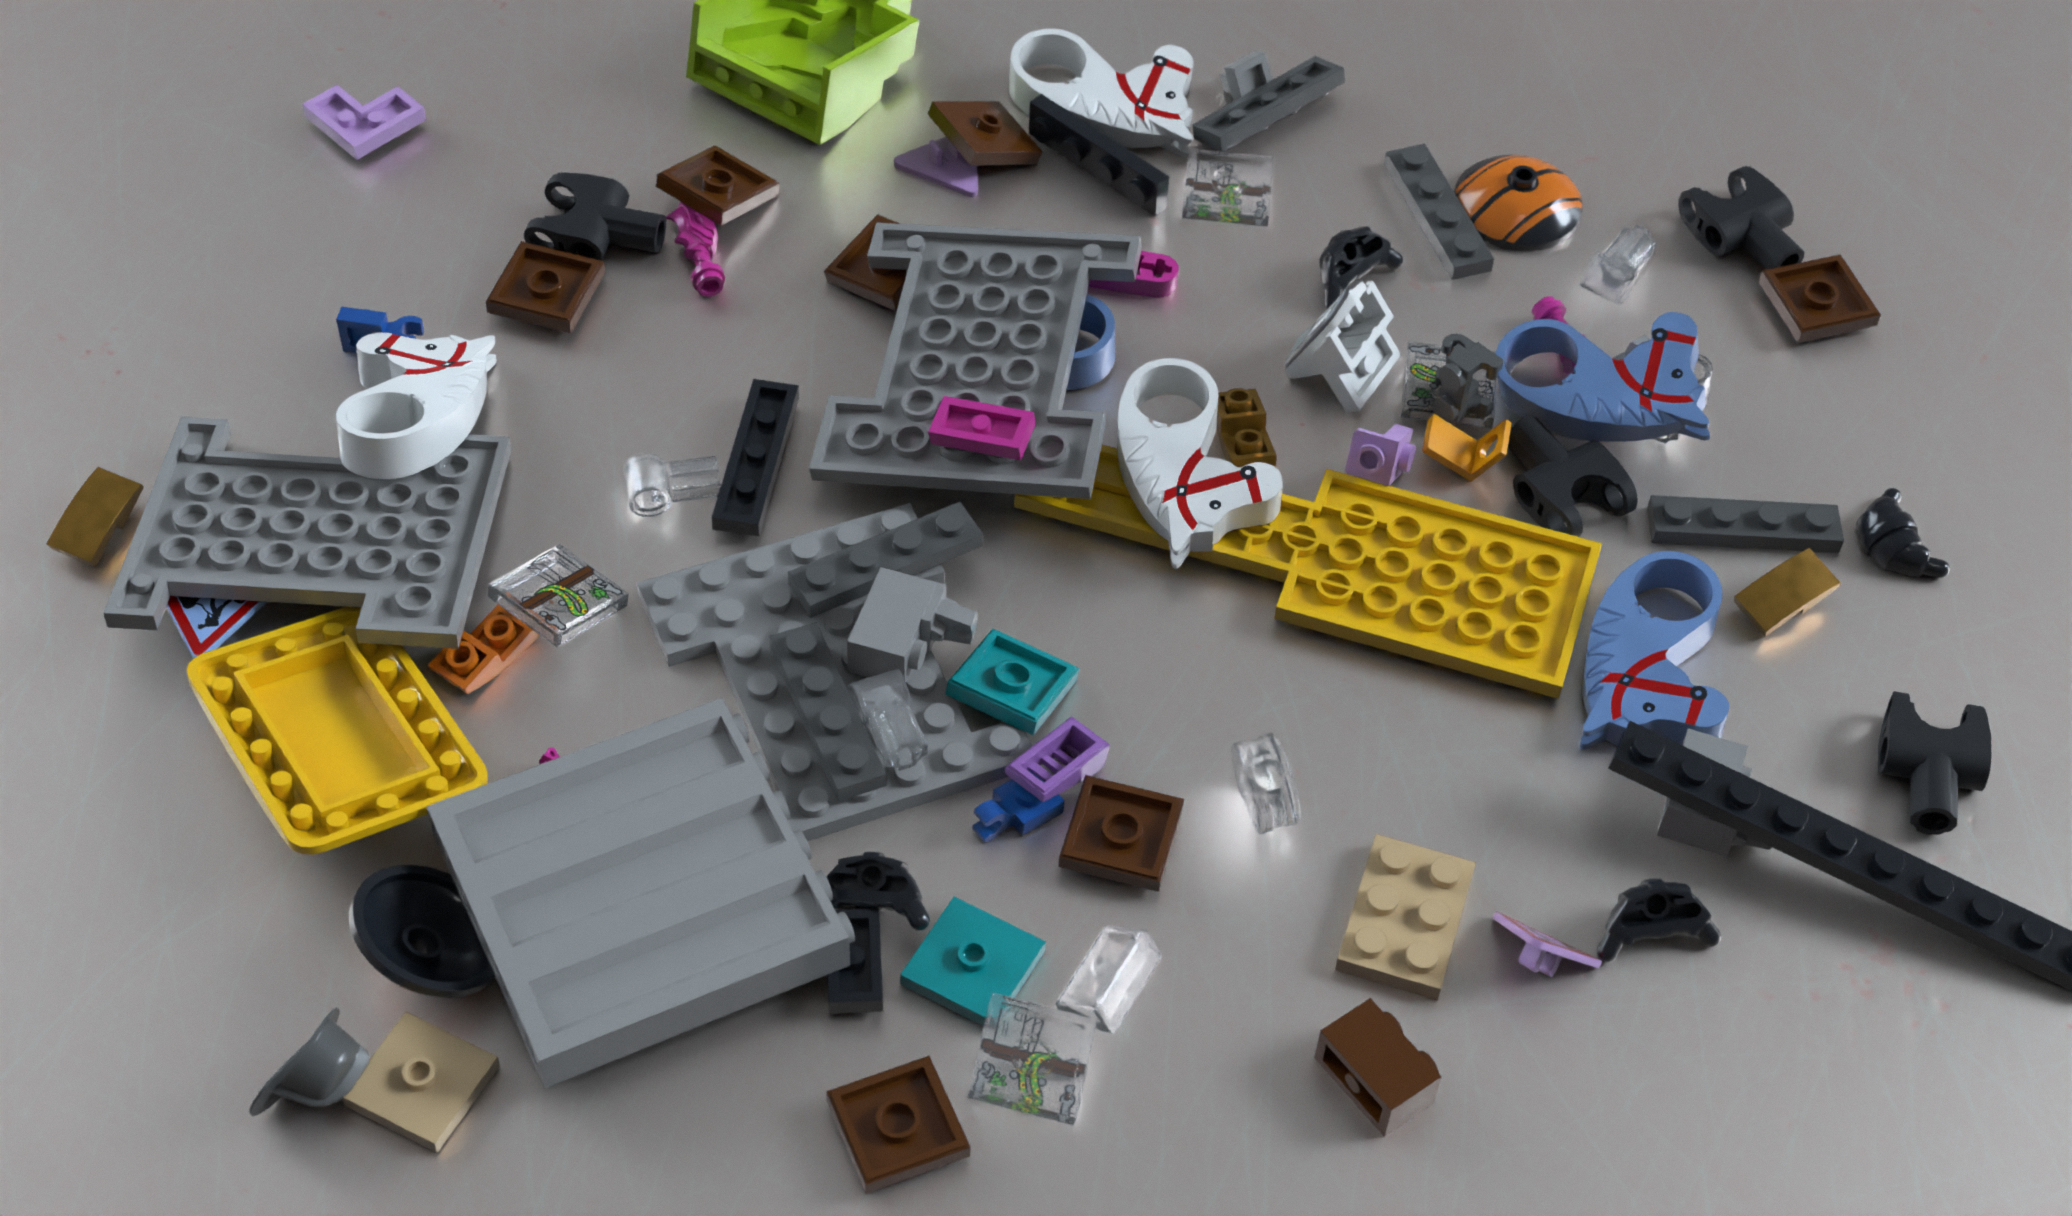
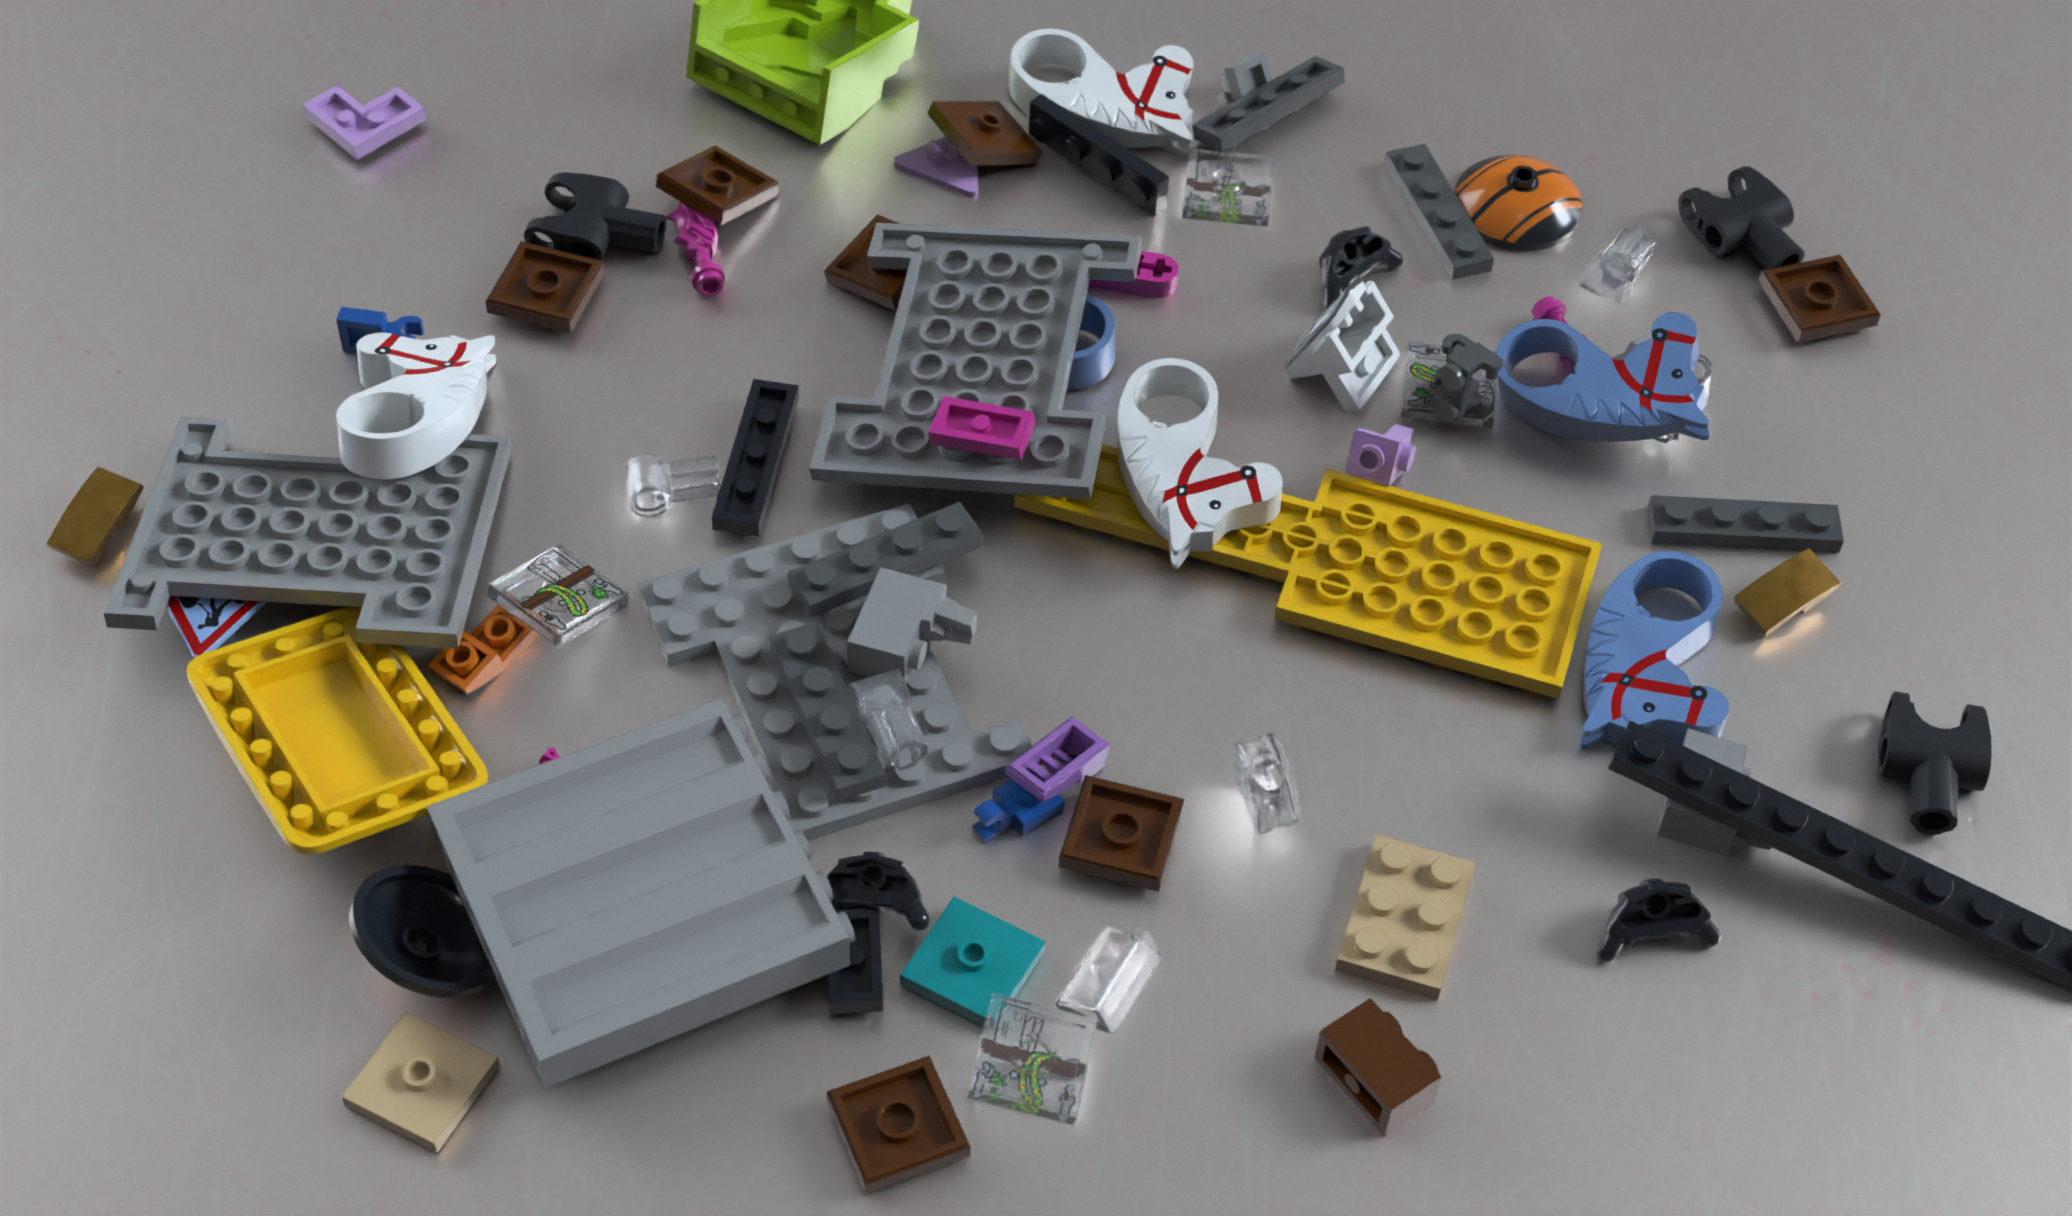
dark grey piece [249,1008,370,1117] -> none
teal plate [945,628,1080,736] -> none
pearl gold slope [1216,388,1277,467] -> none
light orange bracket [1422,414,1512,482] -> none
lavender piece [1493,911,1602,977] -> none
black connector [1508,415,1638,537] -> none
black piece [1856,488,1950,578] -> none

